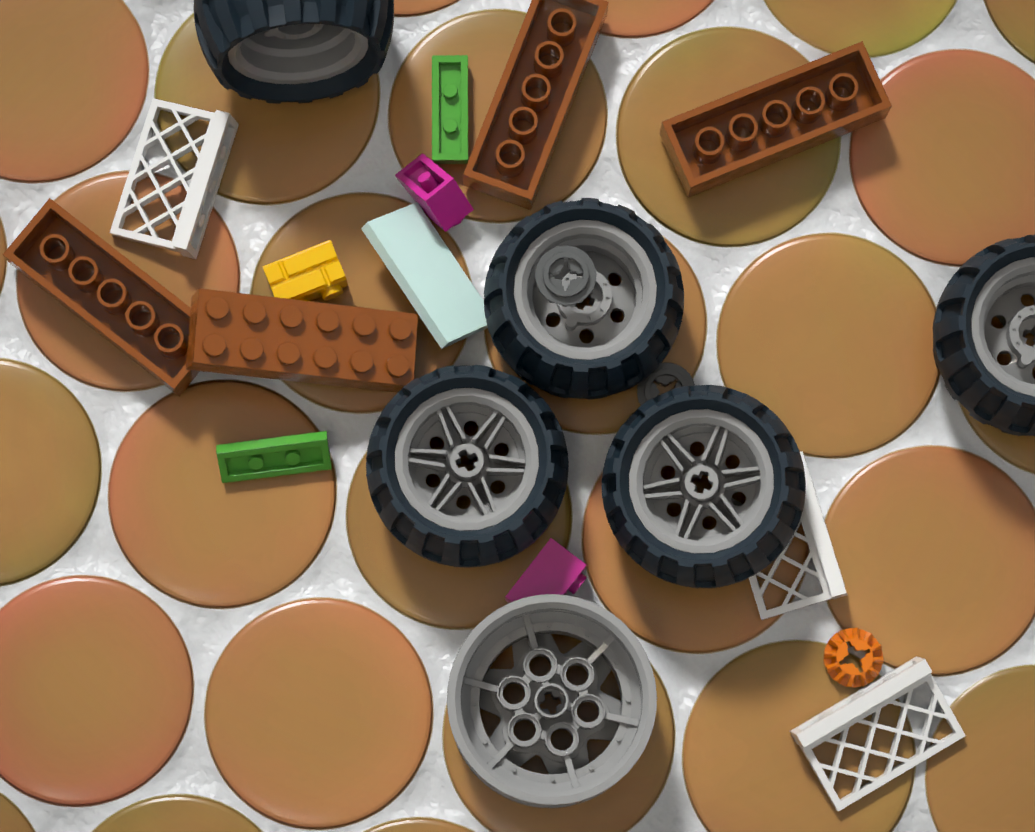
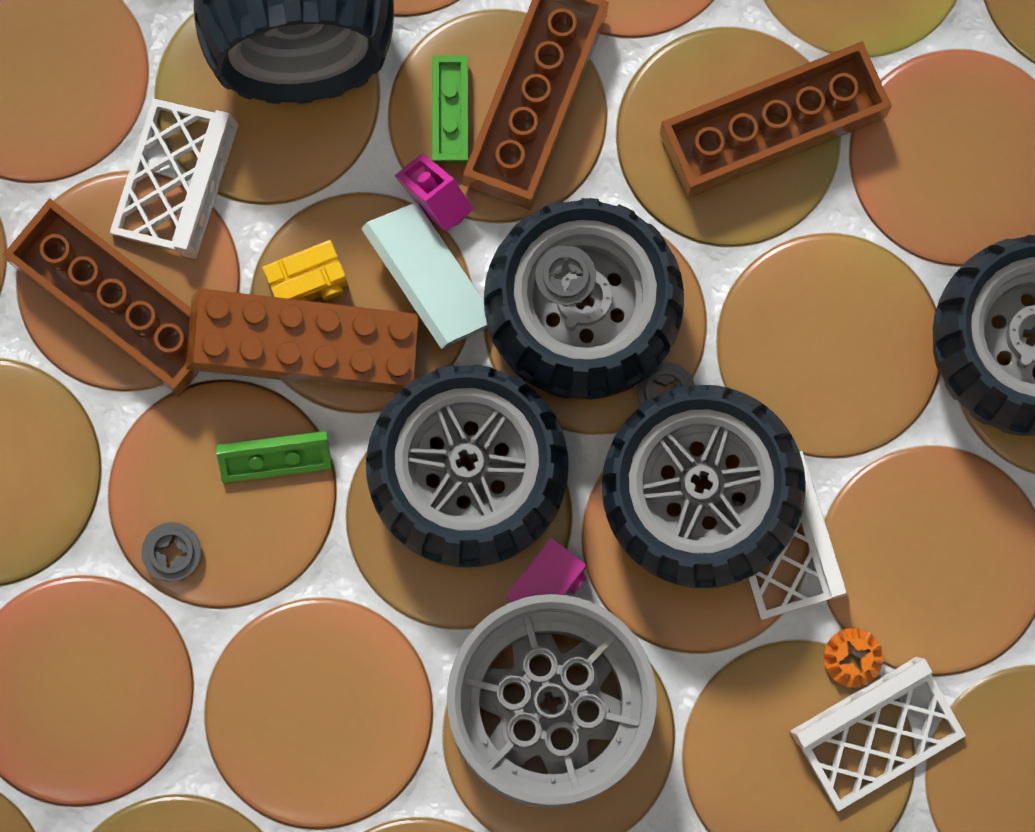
none -> dark grey gear [142,522,201,582]

